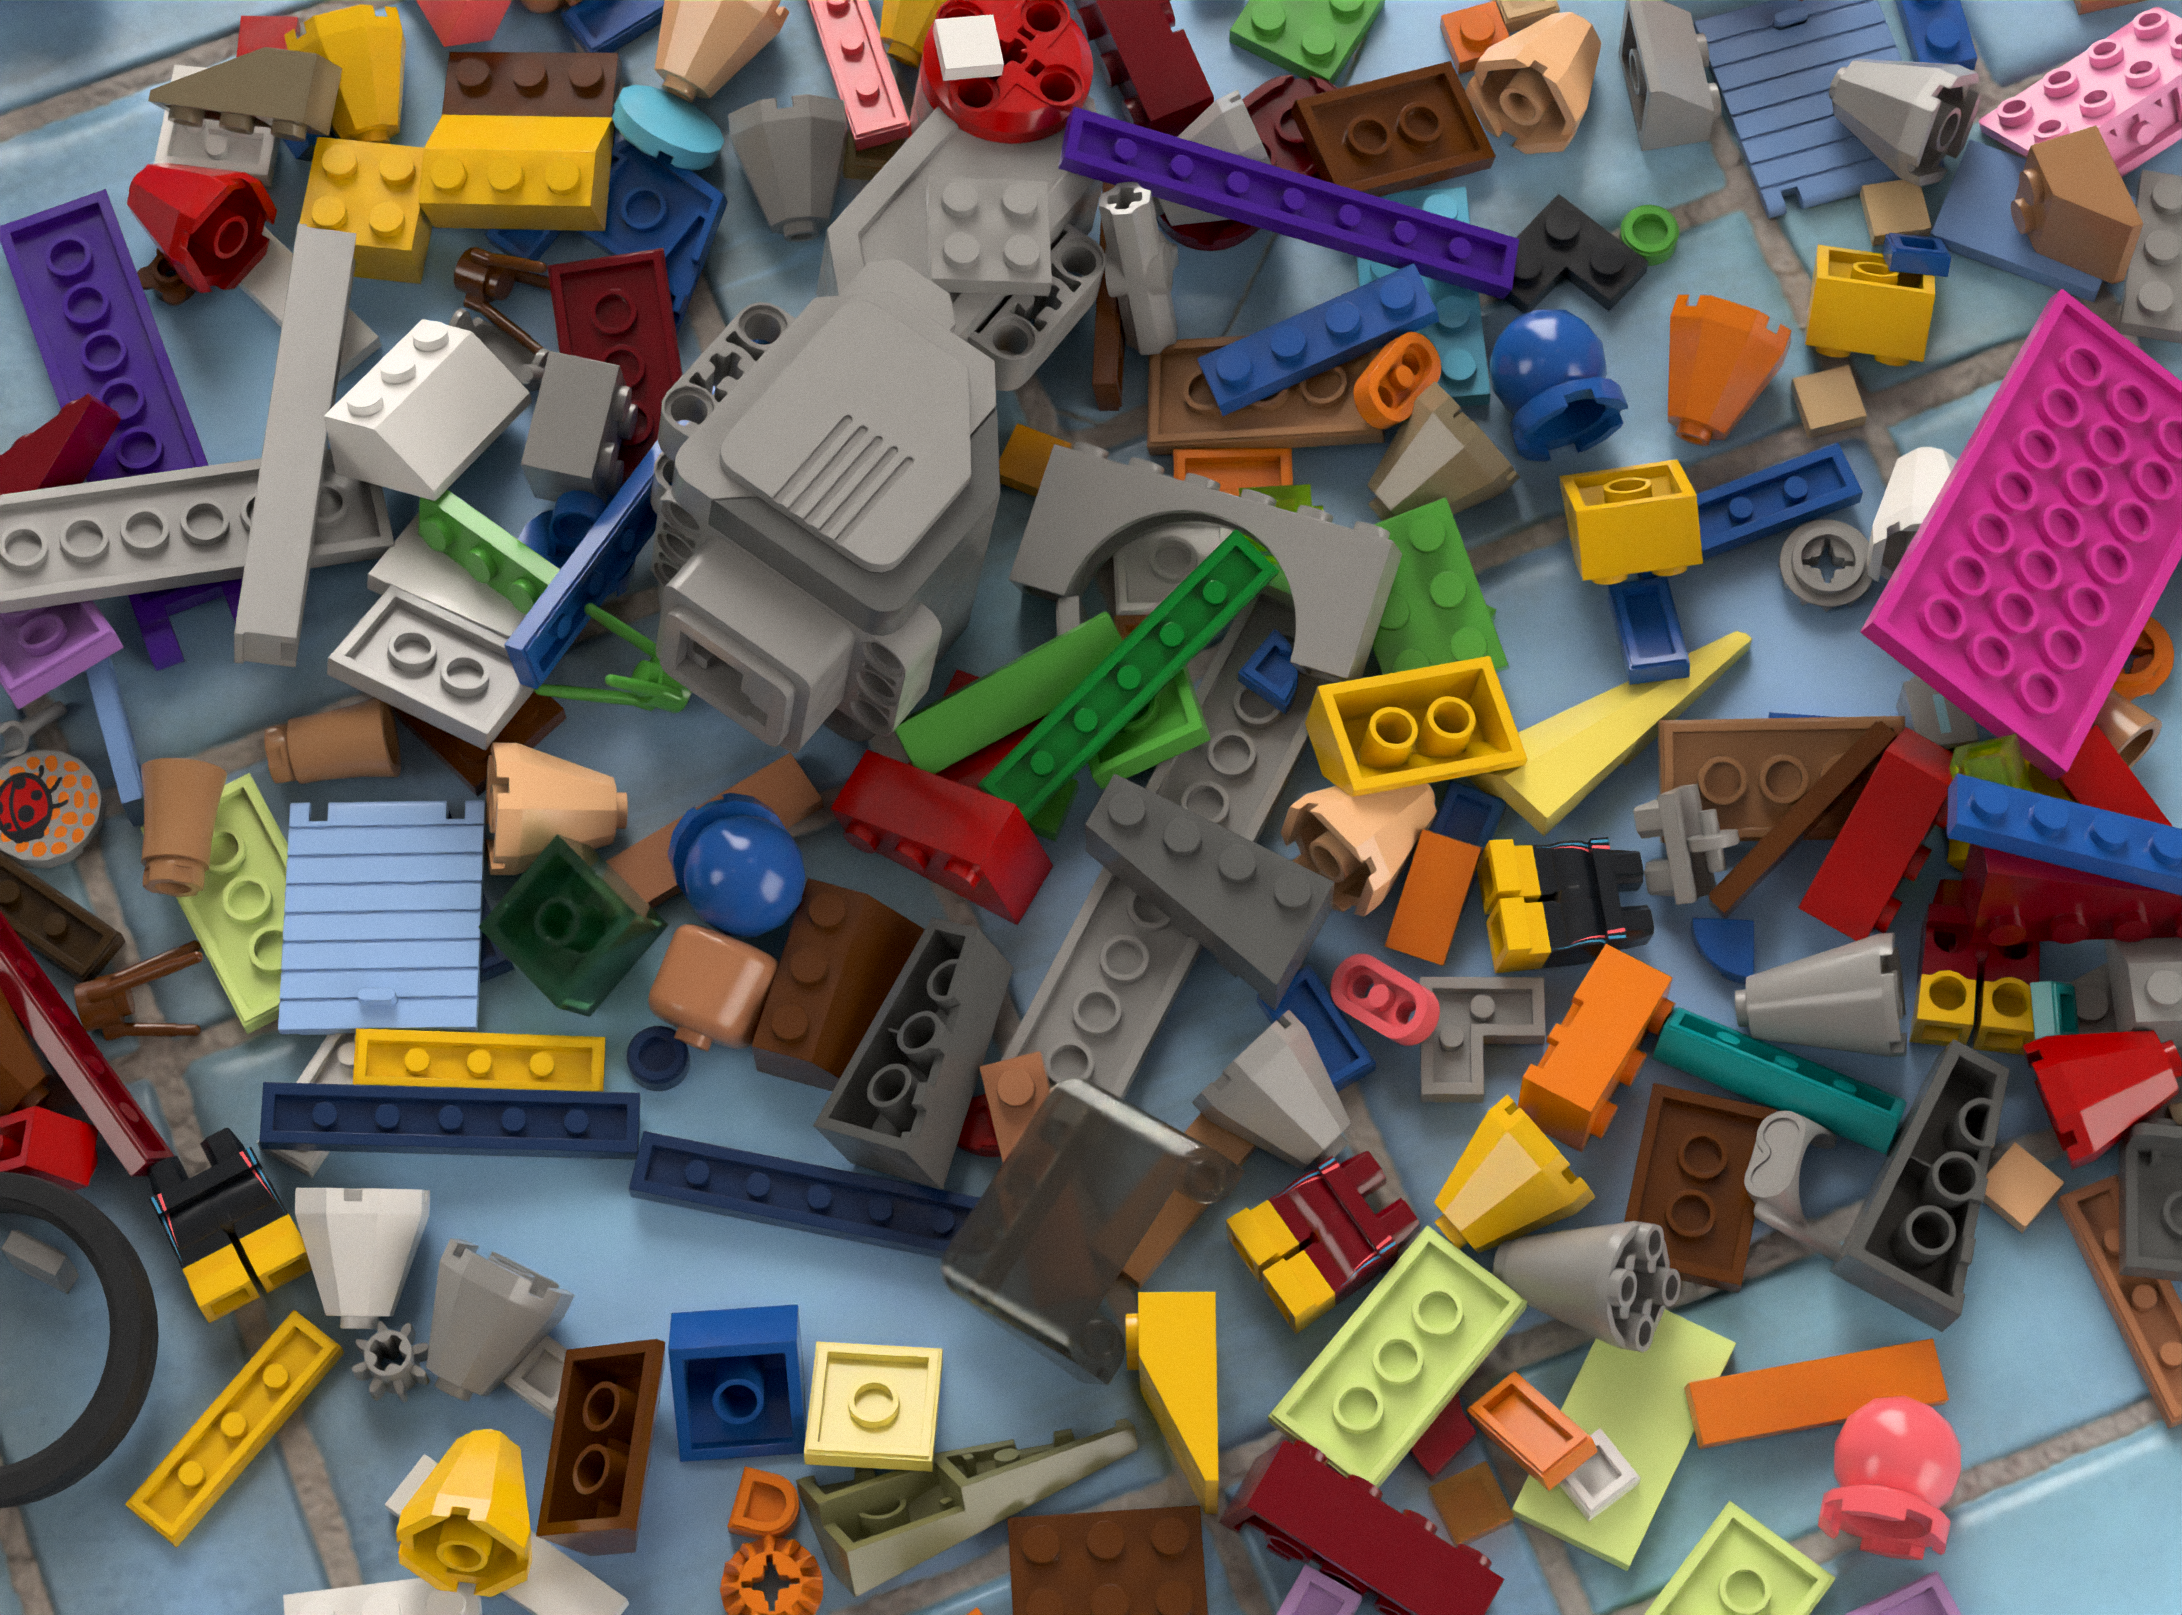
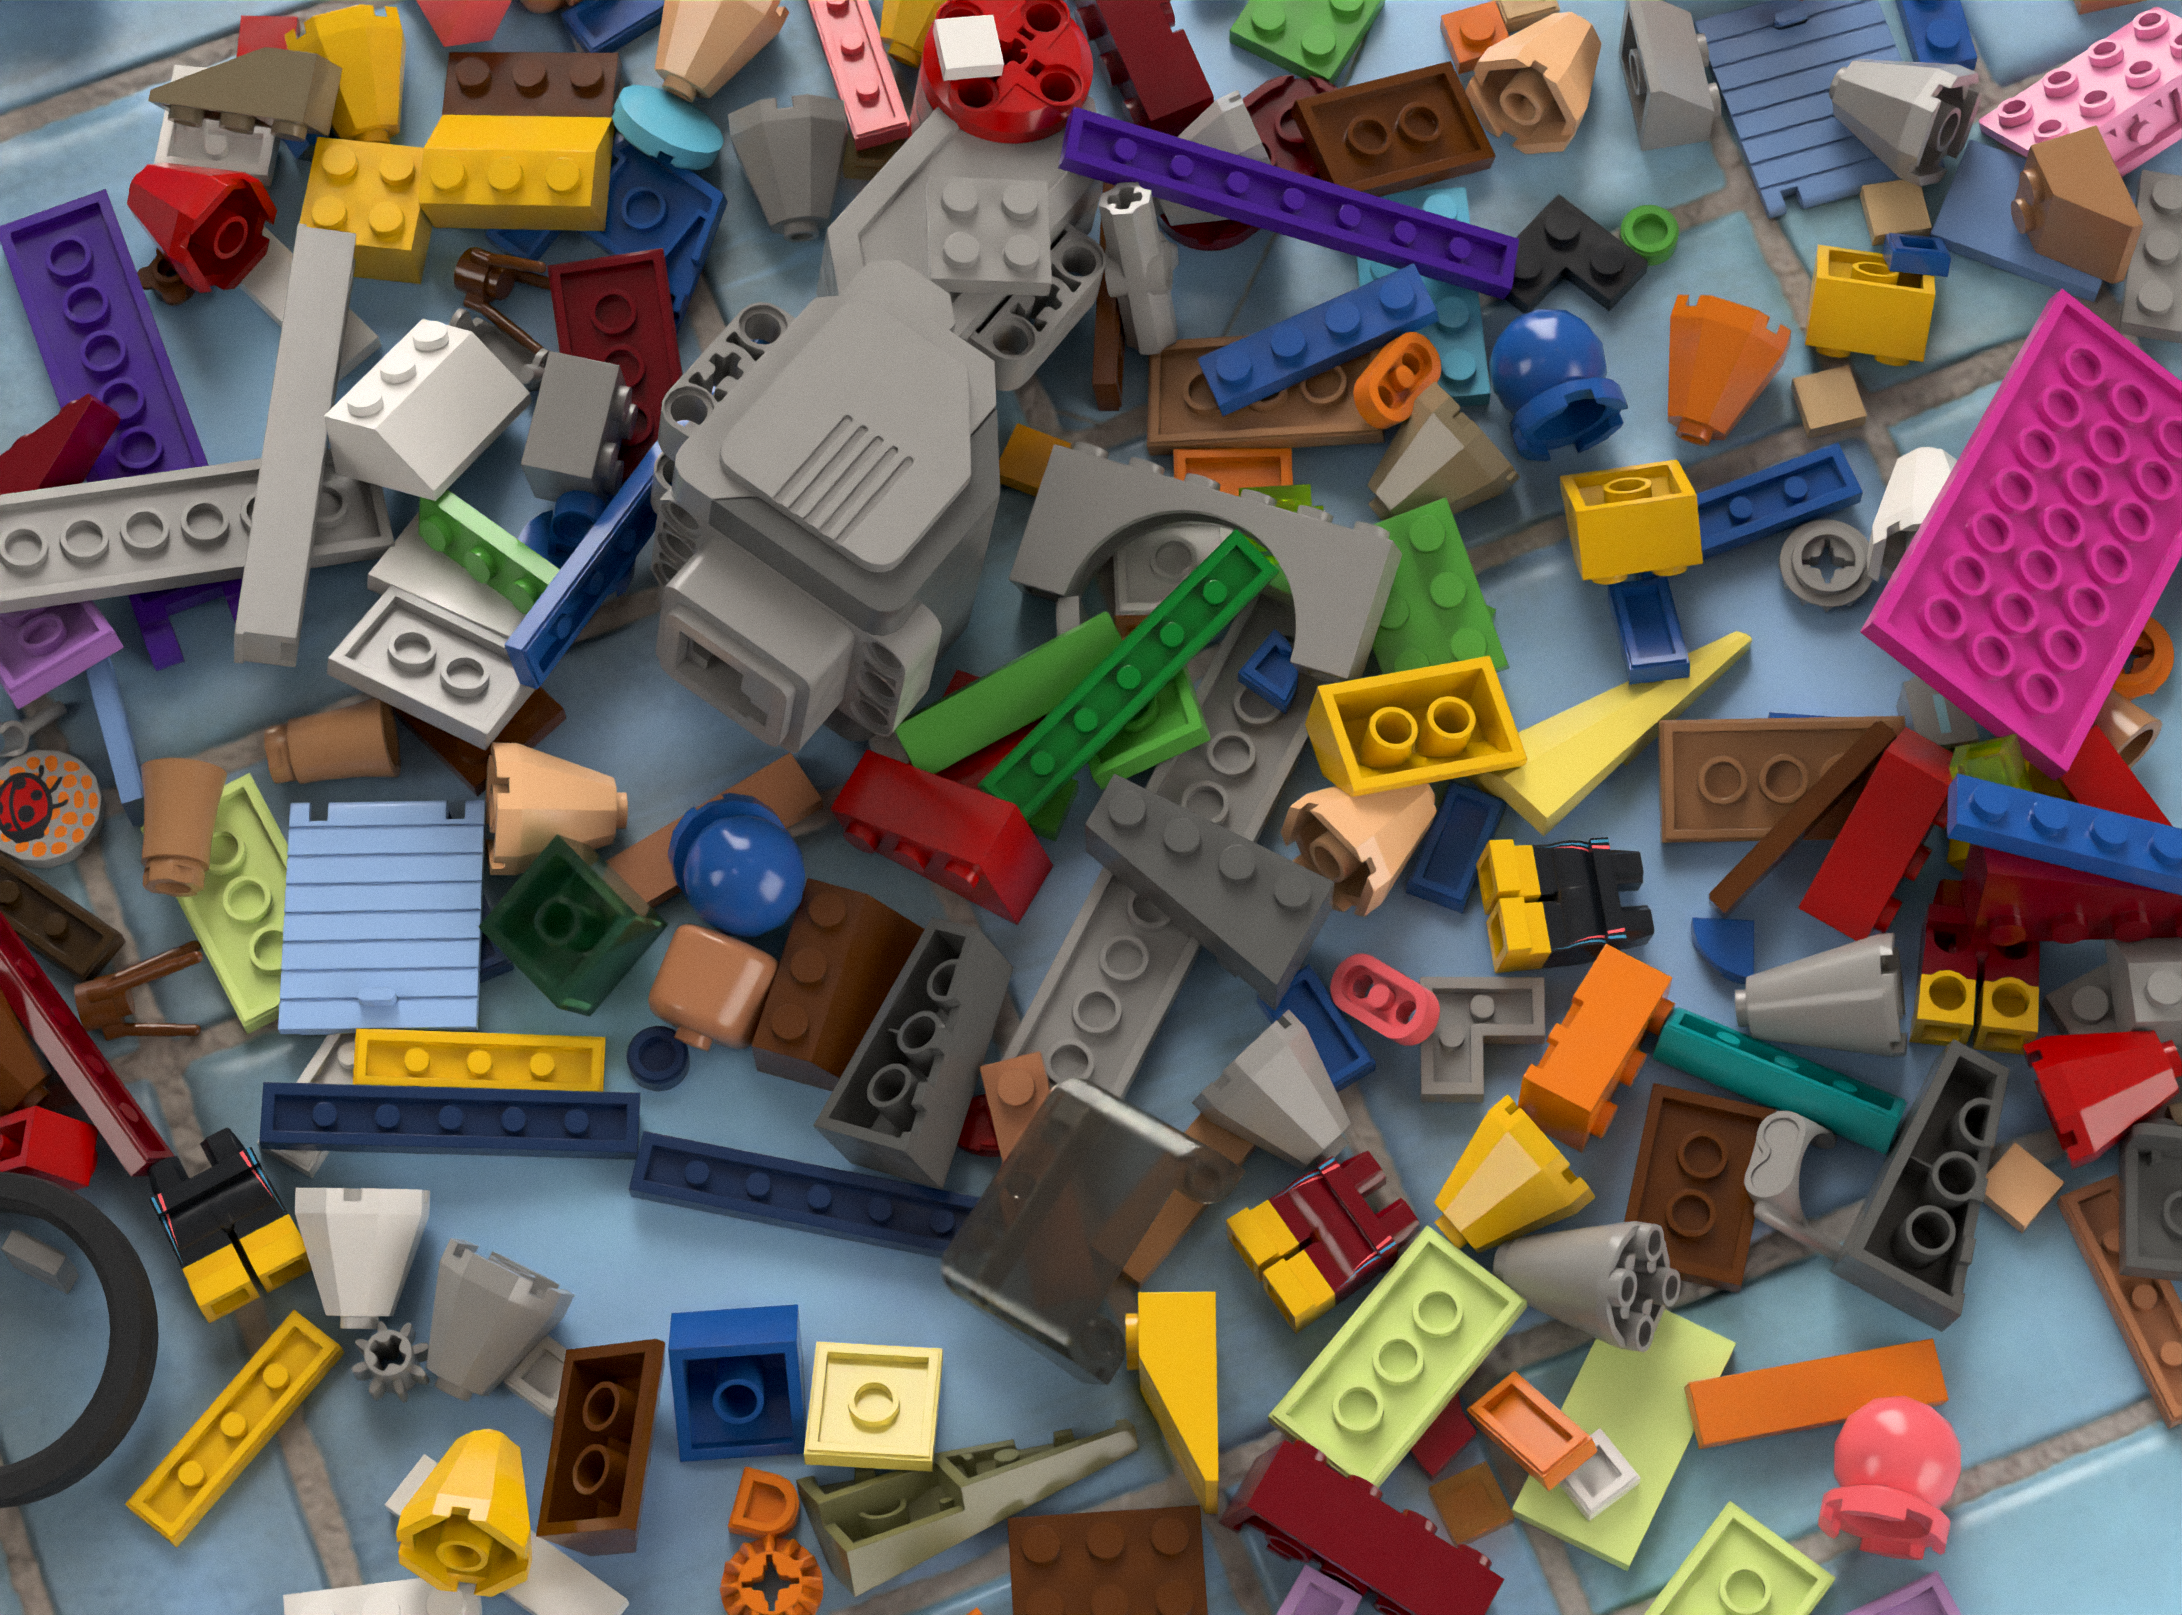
bright green plant [534,603,692,713] -> none
orange tile [1385,829,1483,966] -> none
light grey hips [1633,784,1740,905] -> none
teal tile [2030,981,2079,1040] -> none

